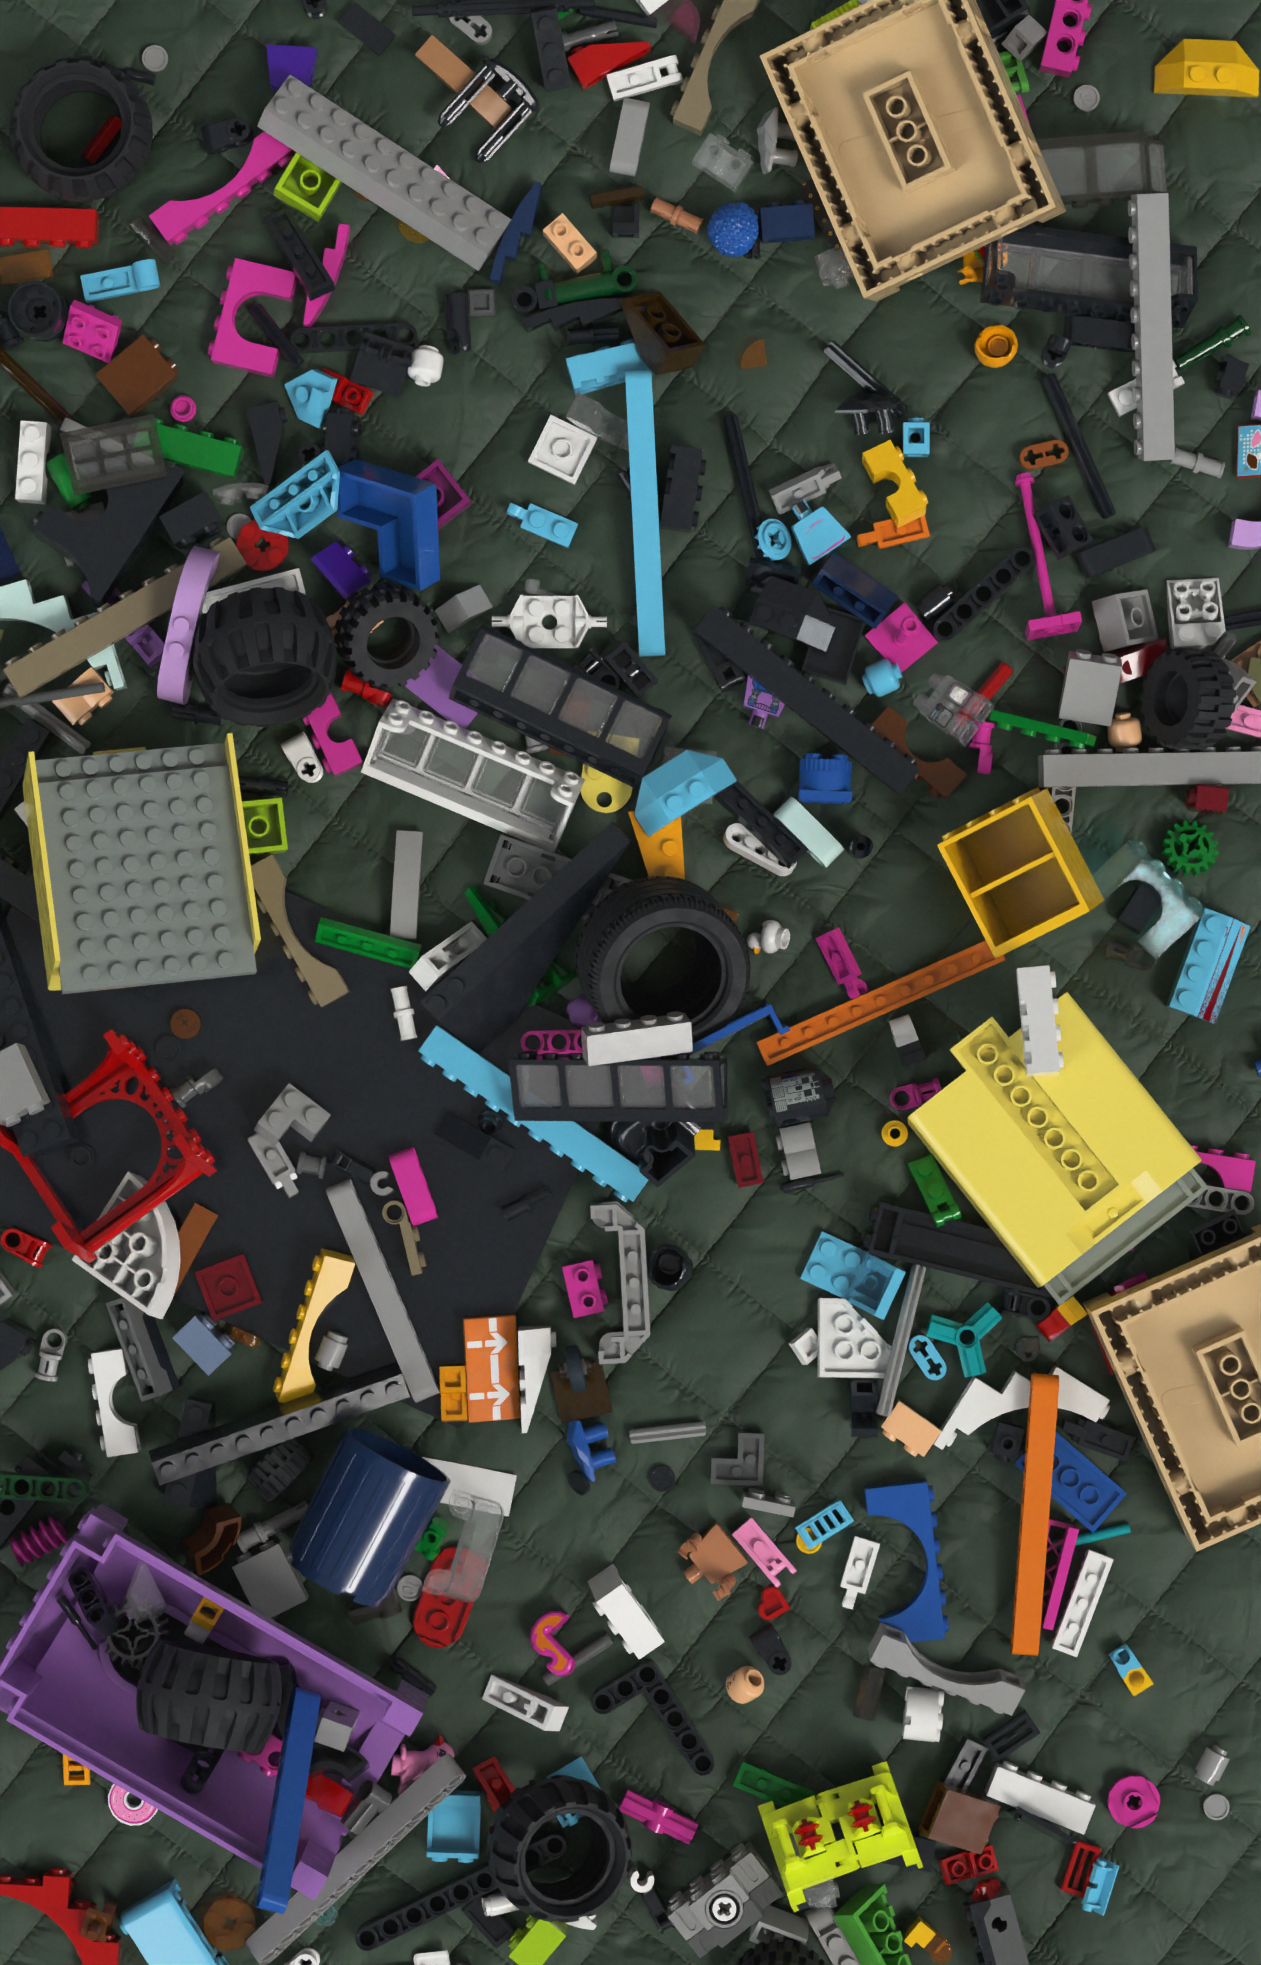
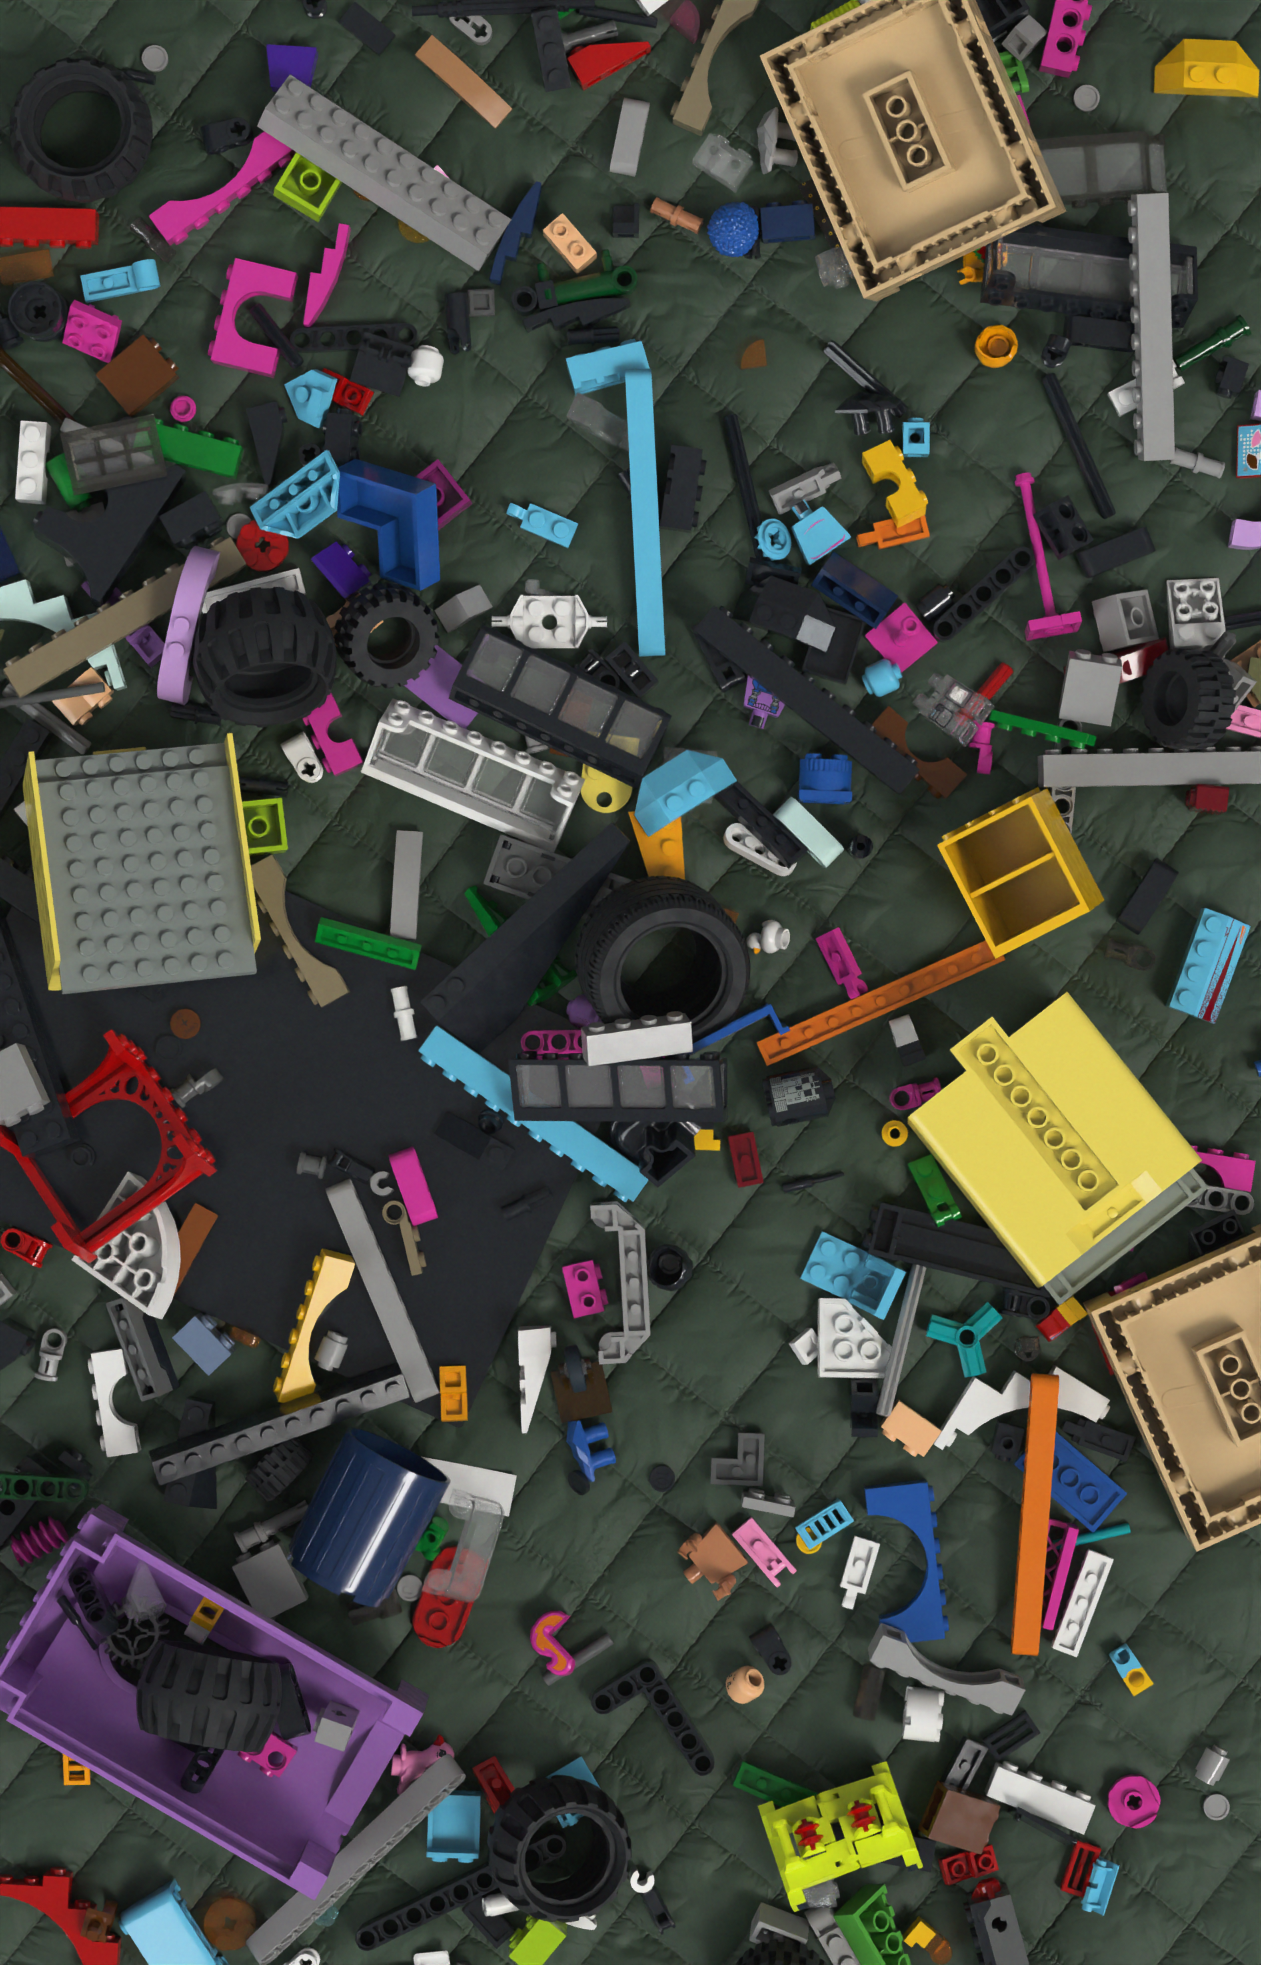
red tile [81,115,122,164] -> none
tile [108,1784,158,1826] -> none
reddish brown brick [183,1503,241,1576] -> none
dark red plate [194,1253,263,1321] -> none
light grey hinge [247,1133,299,1198] -> none
light grey brick [254,1083,331,1146] -> none
blue beam [256,1687,321,1914] -> none
black gear [264,207,335,301] -> none
red slope [305,1774,354,1818] -> none
black brick [309,1743,370,1783] -> none
dark grey piece [340,1780,392,1835] -> none
red connector [341,669,393,708] -> none
black axle [390,1658,437,1698] -> none
white slope [409,921,487,991] -> none
black piece [438,58,539,163] -> none
orange tile [463,1314,520,1423] -> none
white slope [482,1675,569,1731] -> none
white plate [528,415,598,485] -> none
white wedge [588,1564,665,1659] -> none
dark brown tile [591,185,644,209] -> none
white plate [606,55,684,102] -> none
dark pink piece [619,1789,698,1845] -> none
dark brown slope [621,291,705,375] -> none
light grey axle [629,1421,706,1444] -> none
light grey piece [667,1841,783,1958] -> none
red tile [758,1585,790,1620] -> none
light grey brick [775,1122,821,1180] -> none
medium azure beam [908,1334,946,1380] -> none
white wedge [1016,965,1064,1077] -> none
dark orange beam [1019,440,1069,471] -> none
clear light blue arch [1092,838,1205,960] -> none
light nougat head [1107,712,1142,752] -> none
green gear [1161,820,1219,877] -> none

